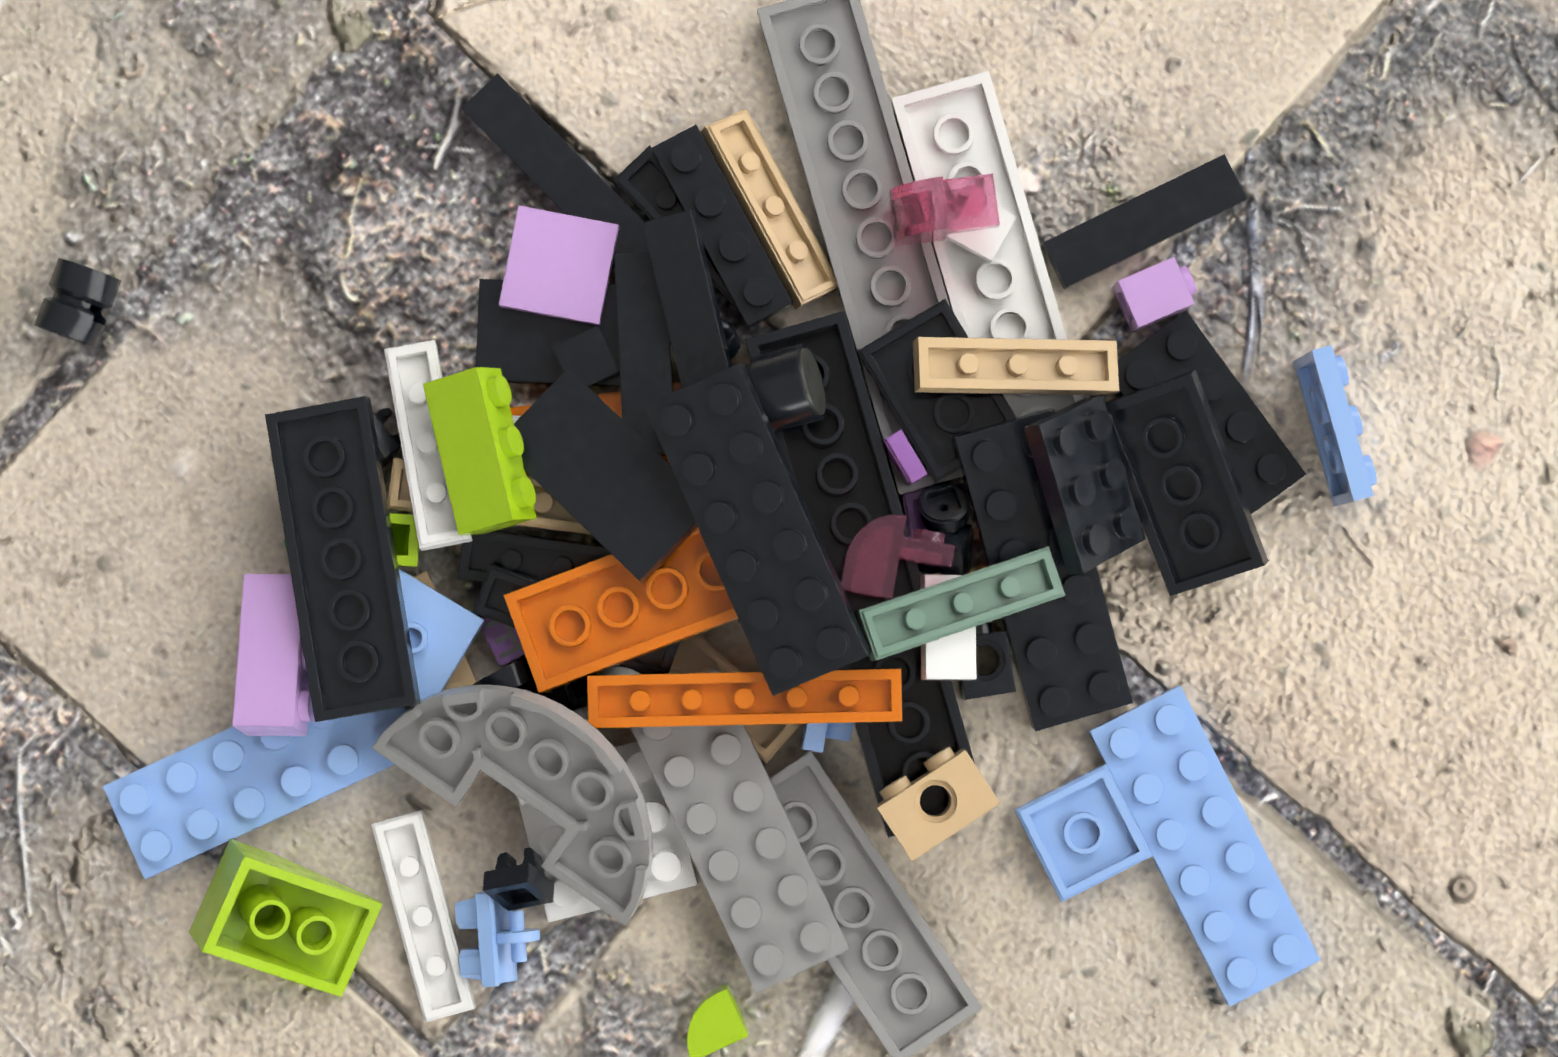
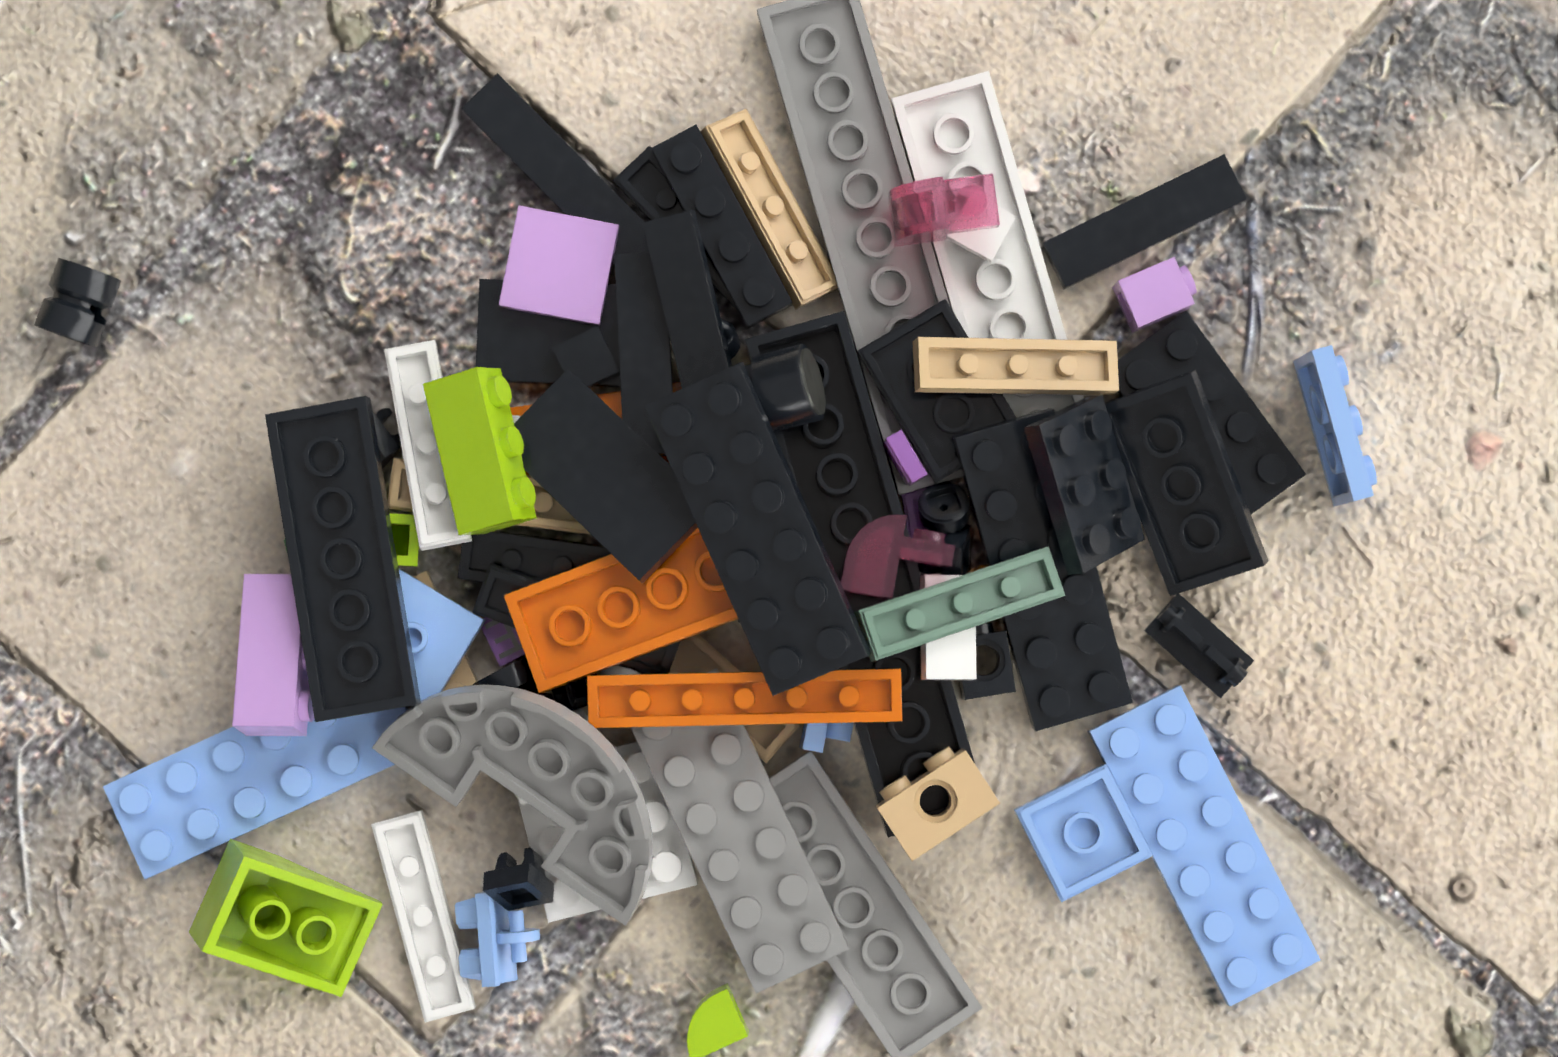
none -> black hinge [1144,594,1254,698]

